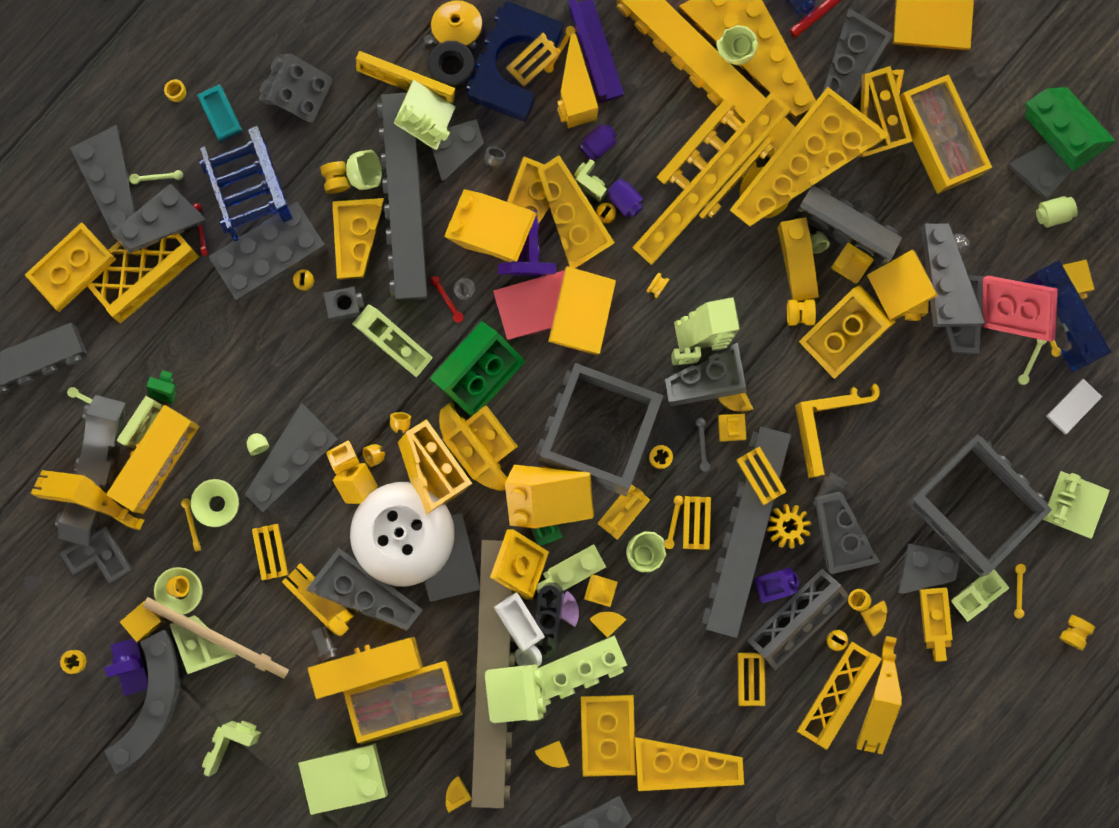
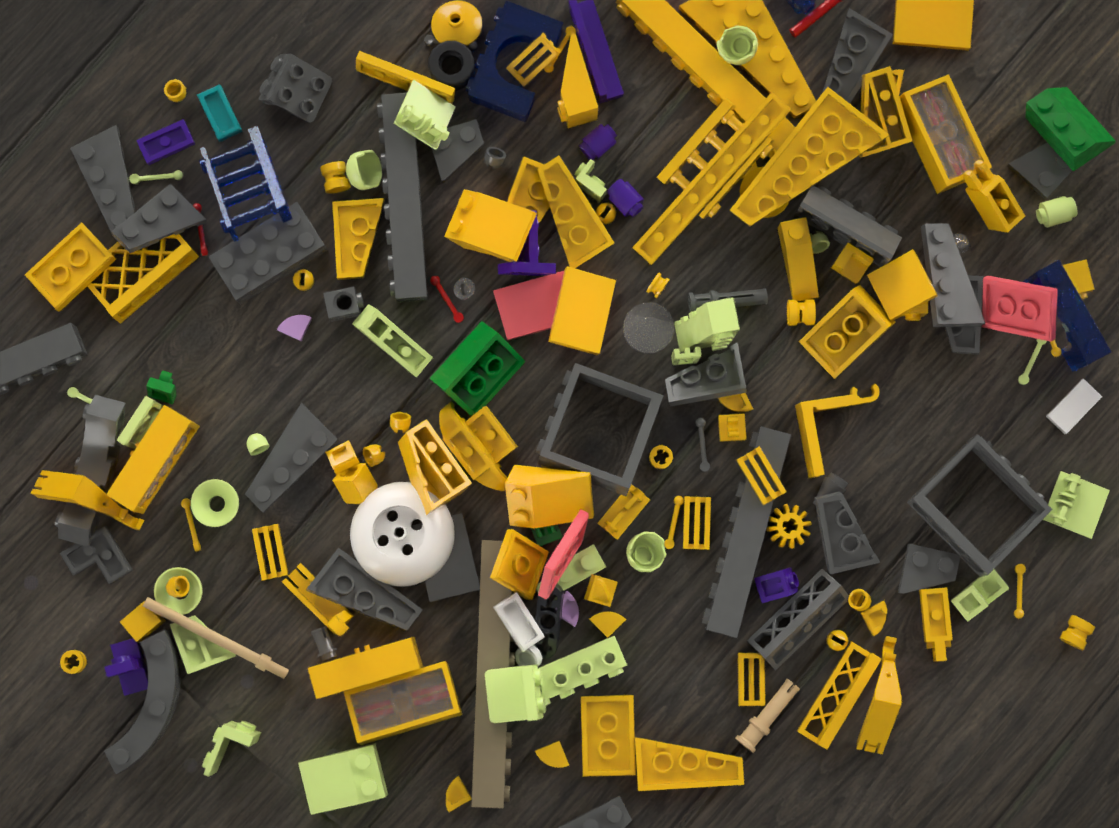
none -> dark purple plate [136,119,195,165]
none -> lavender tile [277,315,312,341]
none -> coral tile [538,509,589,599]
none -> clear tile [623,302,674,354]
none -> dark grey pin [688,288,768,313]
none -> tan pin [735,679,800,753]
none -> yellow hinge [962,159,1025,233]

